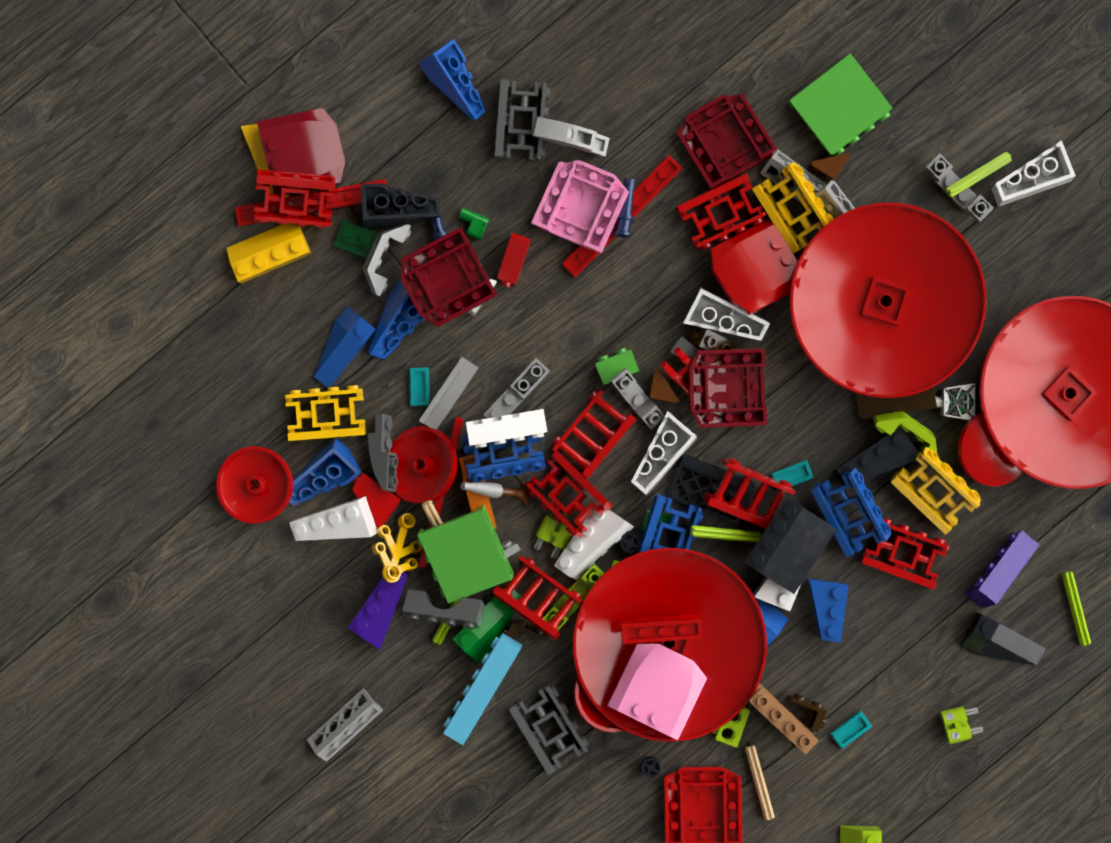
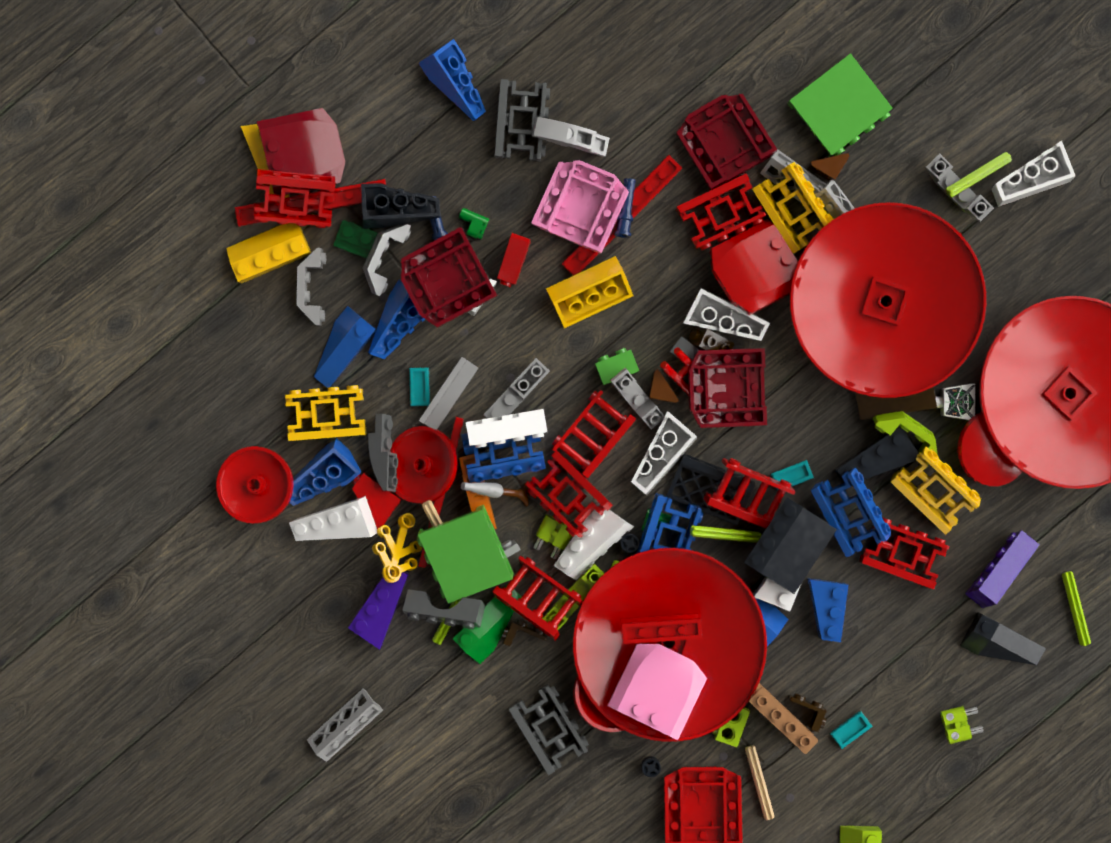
medium azure brick [443,633,522,745] -> none
none -> light grey slope [297,248,326,326]
none -> yellow slope [546,256,633,328]

